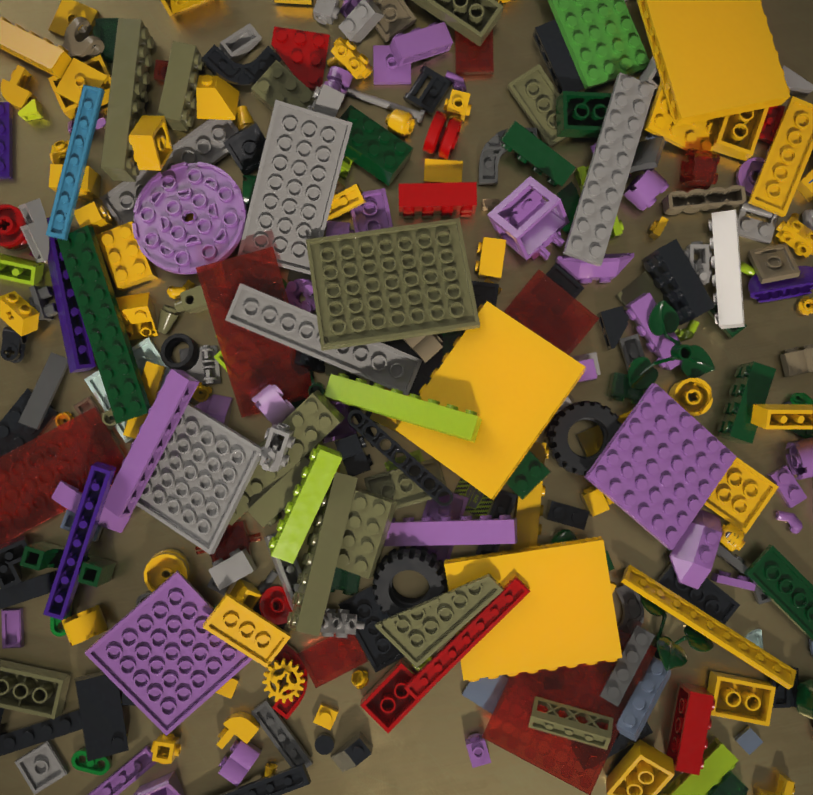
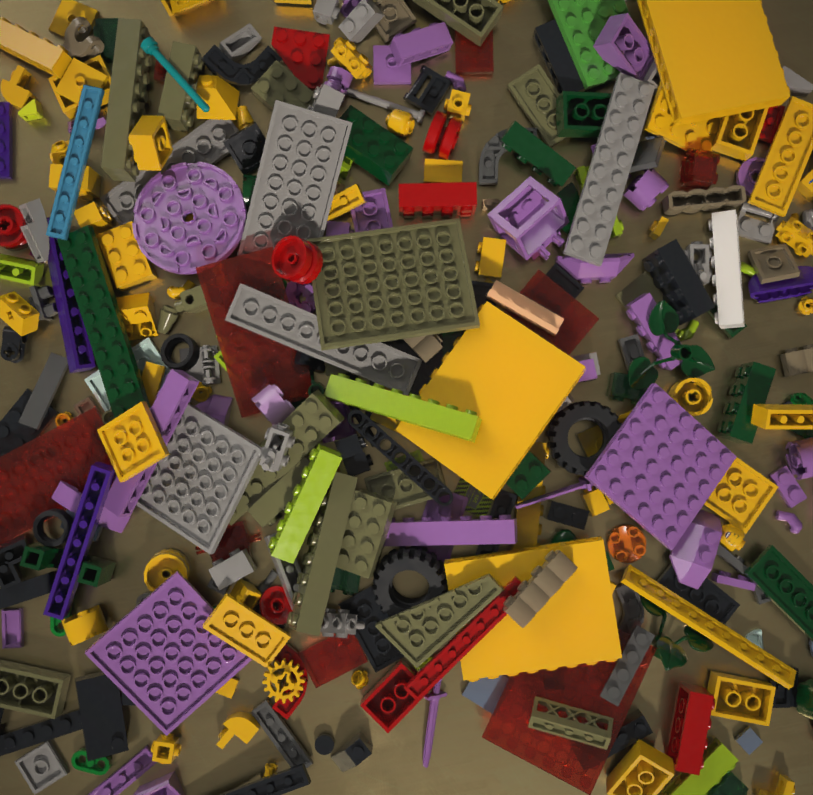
medium lavender brick [218,739,262,787] -> none
yellow plate [313,702,339,730] -> none
medium lavender brick [465,733,491,768] -> none
black slope [597,306,629,350] -> none
sand blue brick [616,657,671,742] -> none
none -> black tyre [33,508,73,547]
none -> yellow plate [97,401,170,482]
none -> teal piece [140,36,210,112]
none -> red wheel [271,235,323,285]
none -> medium lavender sword [423,678,447,768]
none -> light nougat fence [486,280,564,337]
none -> dark tan brick [502,550,578,628]
none -> medium lavender sword [515,477,593,509]
none -> medium lavender slope [593,13,654,81]
none -> orange dish [607,524,646,563]

